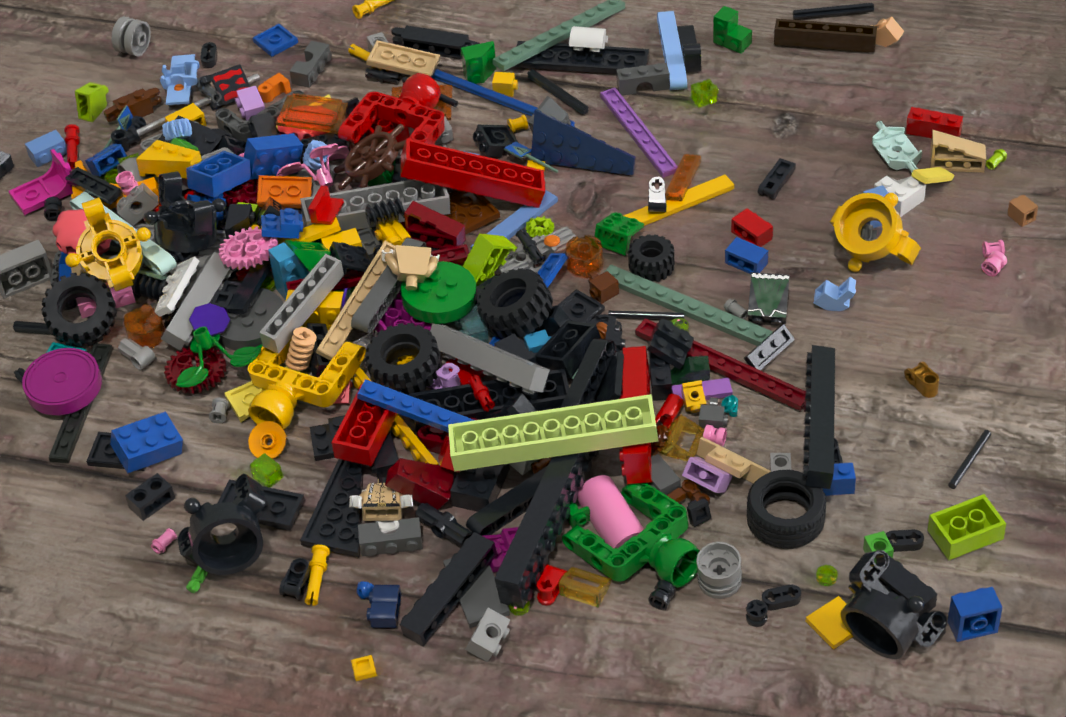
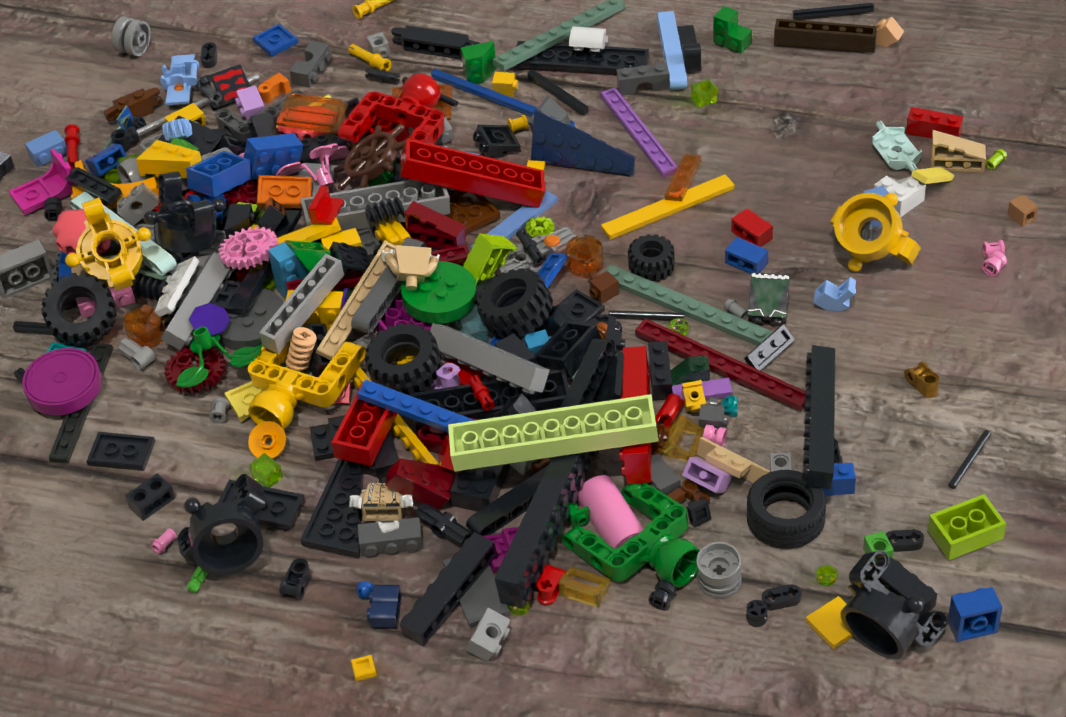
lime torso [75,82,109,122] -> none
blue brick [110,411,183,474] -> none
bright pink wheel [115,171,139,196] -> none
blue plate [261,208,303,239] -> none
light blue gear [303,140,328,170] -> none
yellow pin [305,545,330,606] -> none
tan tile [366,40,440,77] -> none
piece [504,141,558,173] -> none
green bracket [593,212,644,255] -> none
black plate [647,318,694,370] -> none
piece [648,177,666,212] -> none
black plate [757,158,796,199] -> none

